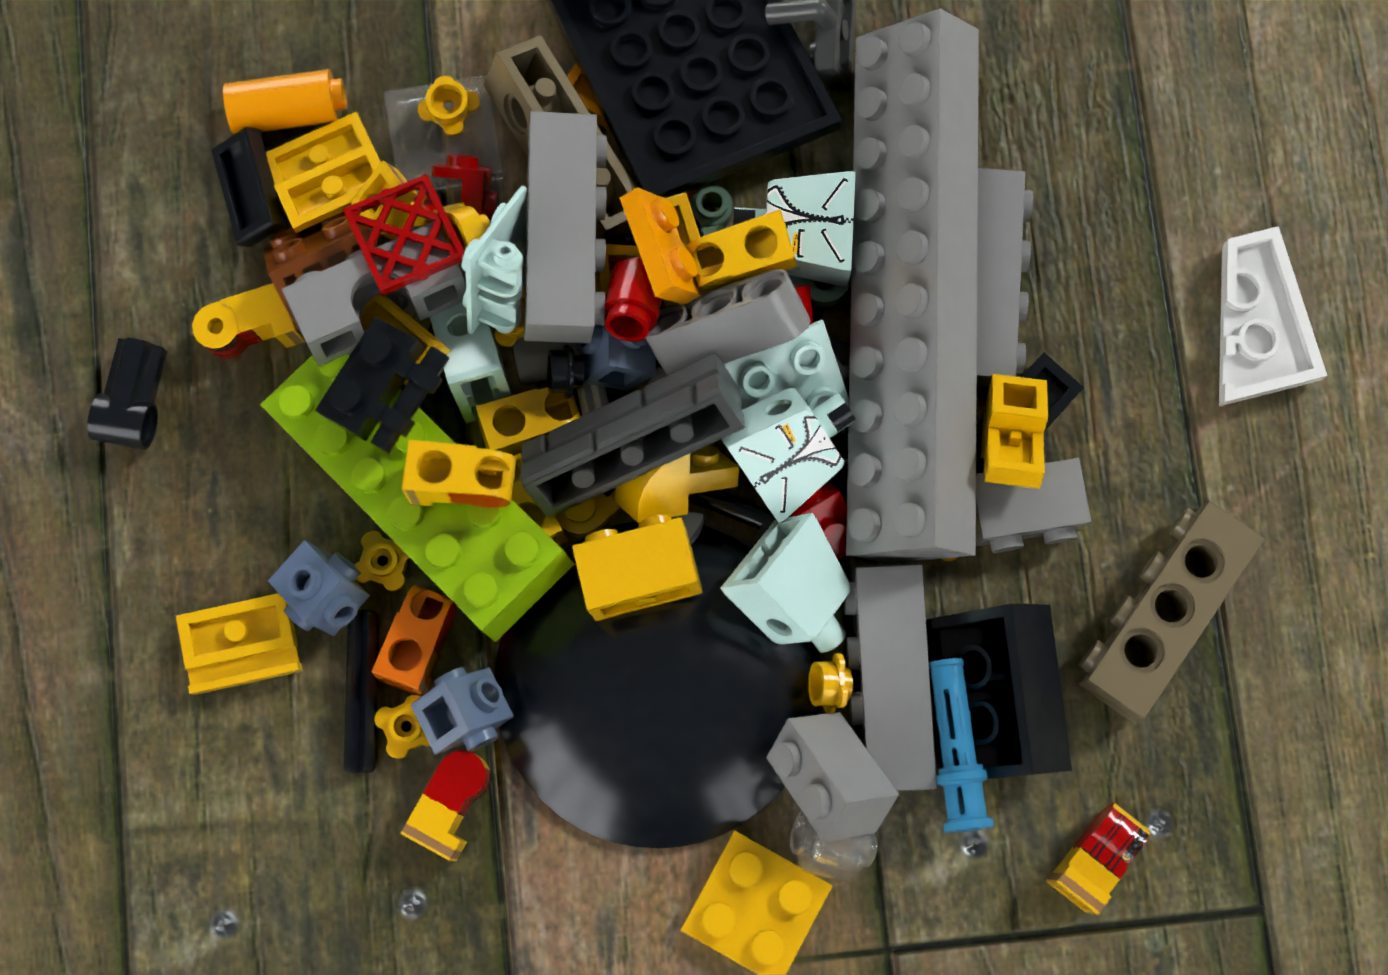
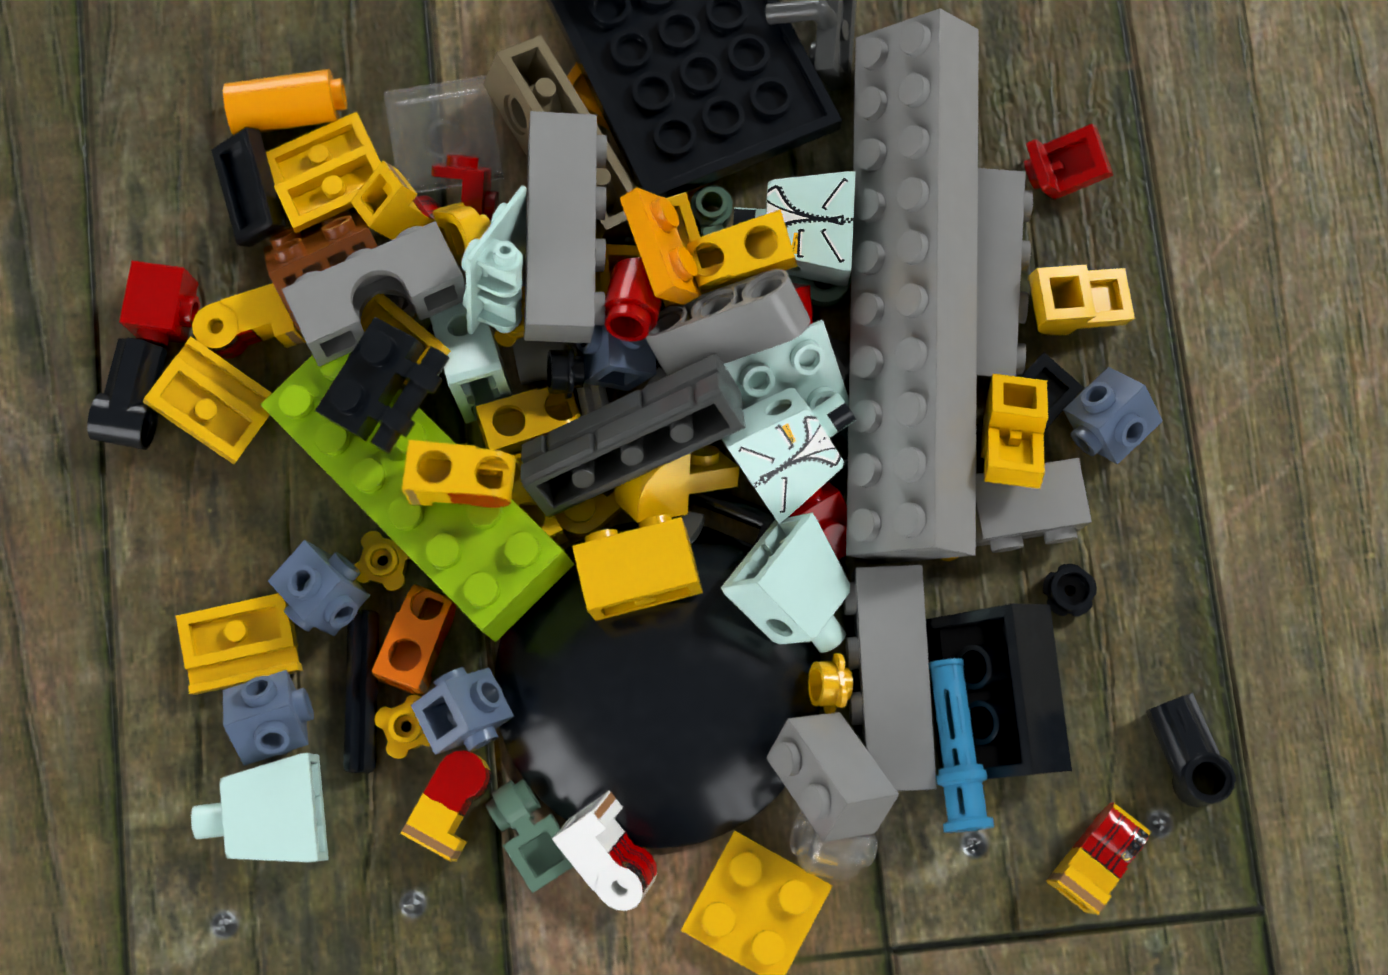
red window [342,174,465,296] -> none
yellow plate [417,76,480,136] -> none
dark tan brick [1077,501,1265,722] -> none
white wing [1219,226,1327,406] -> none
none -> red brick [119,260,200,348]
none -> yellow plate [143,336,272,464]
none -> light aqua torso [191,753,329,862]
none -> sand blue brick [223,670,314,766]
none -> sand green plate [485,779,574,894]
none -> white leg [552,790,657,911]
none -> red bracket [1024,123,1114,200]
none -> yellow brick [1028,265,1135,335]
none -> black plate [1042,564,1097,617]
none -> sand blue brick [1063,367,1163,464]
none -> black piece [1146,693,1236,808]

